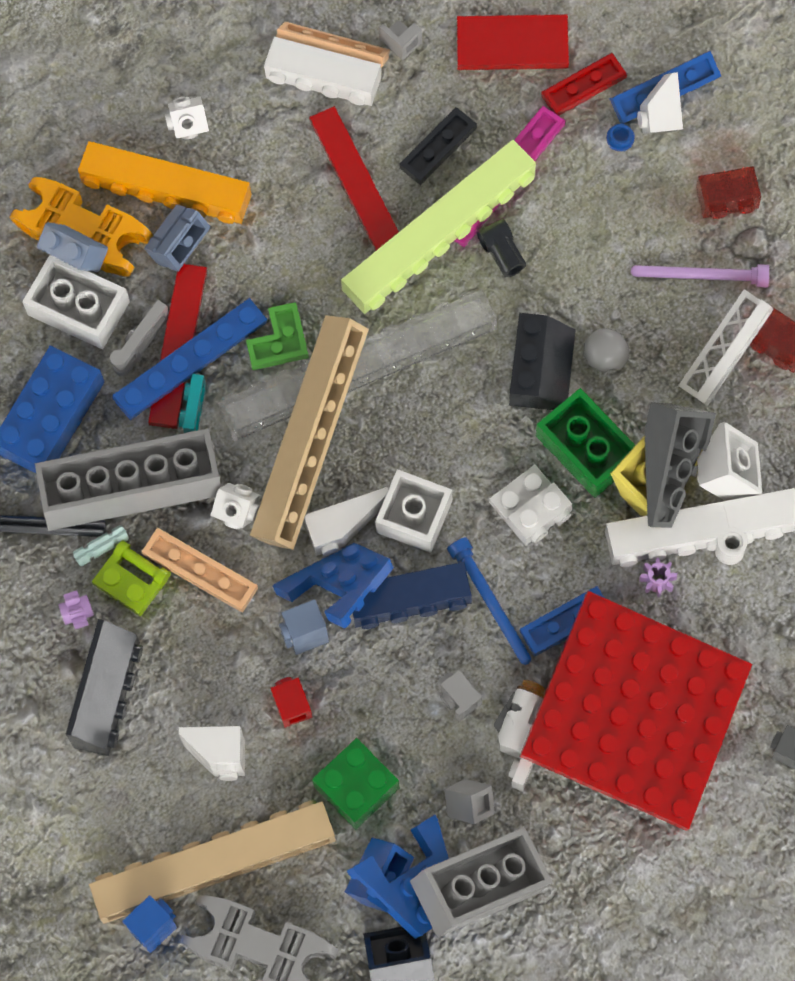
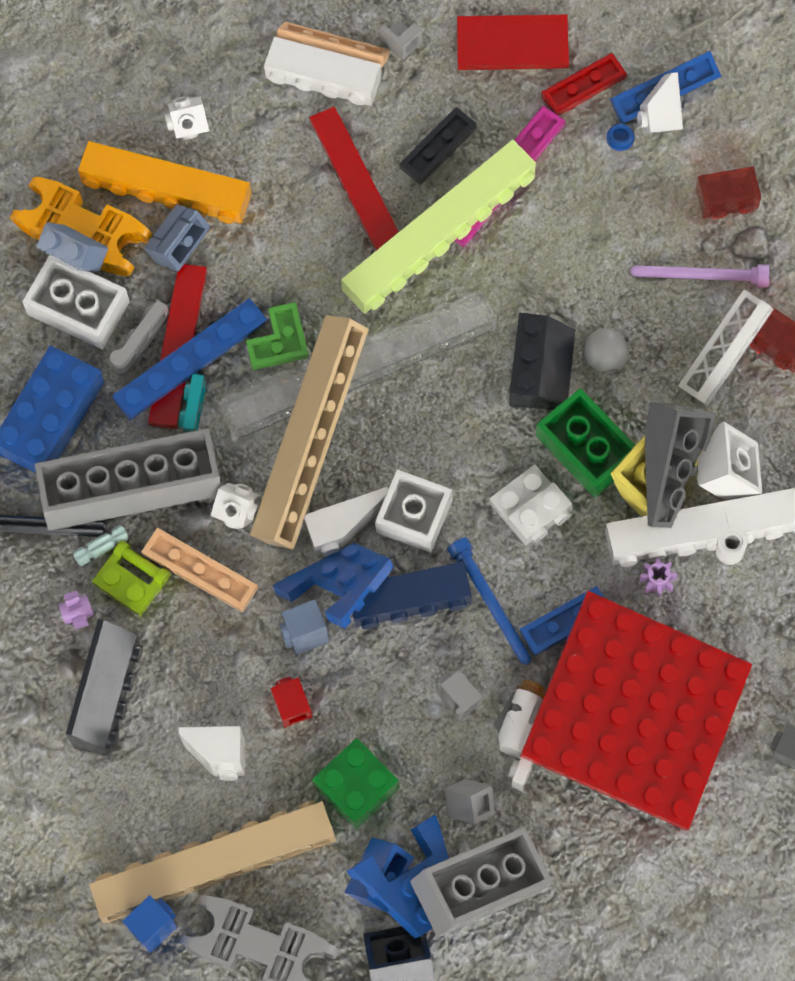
black piece [476,218,526,278] -> none

